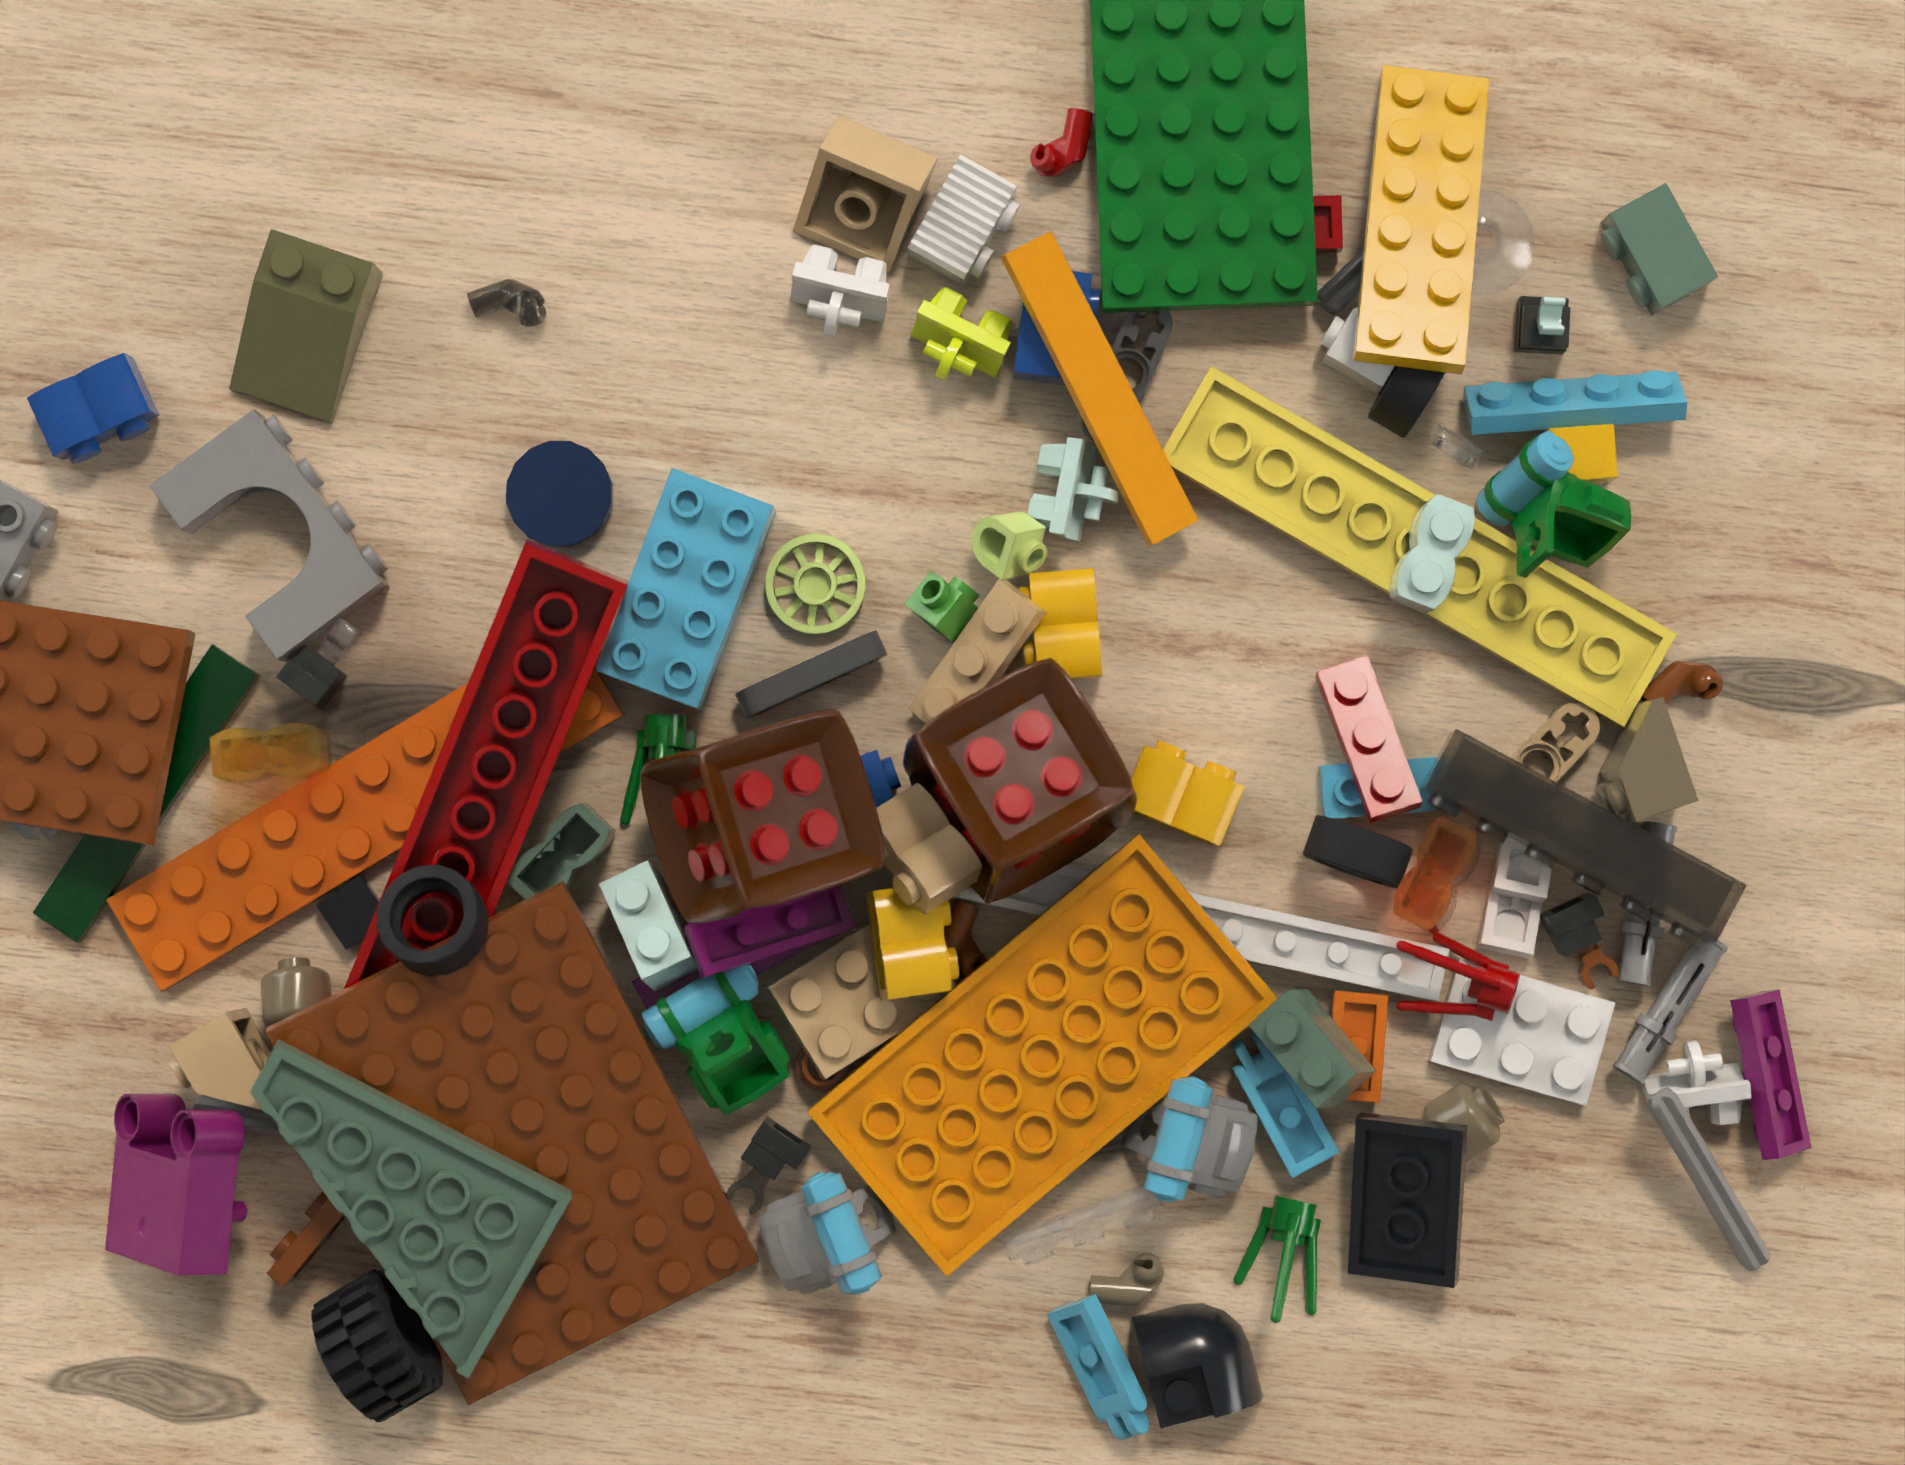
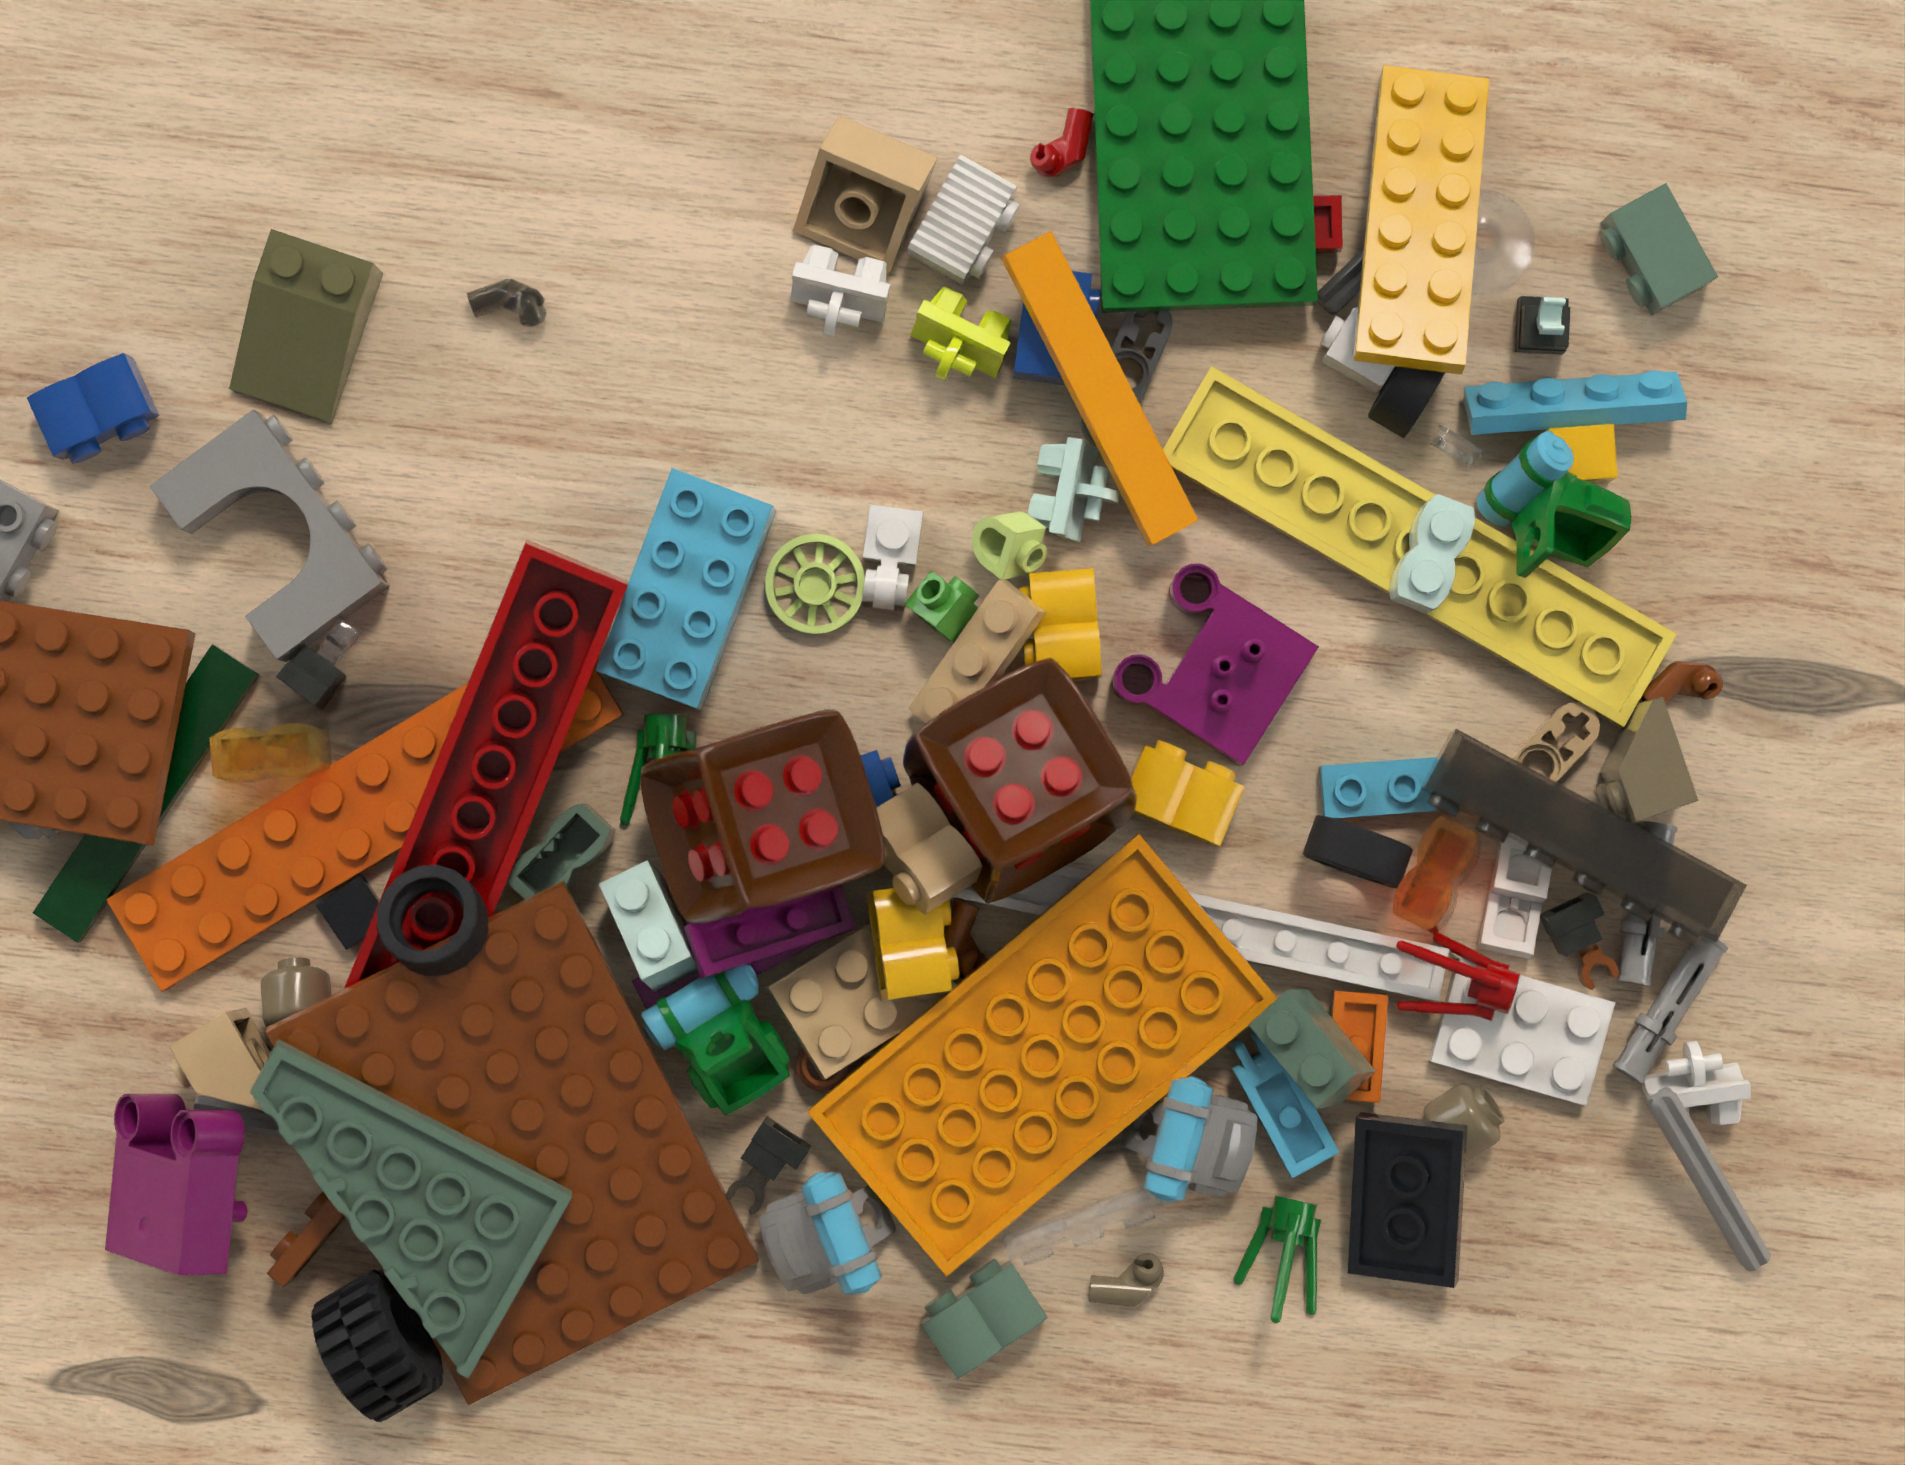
dark blue tile [506,441,613,547] -> none
dark grey beam [735,630,888,719] -> none
medium azure hinge [1047,1293,1149,1440] -> none
black brick [1132,1303,1263,1428] -> none
plate [1315,655,1423,824] -> none
magenta plate [1730,989,1812,1160] -> none
none -> white plate [863,505,923,610]
none -> sand green brick [921,1259,1048,1379]
none -> magenta piece [1112,563,1319,766]

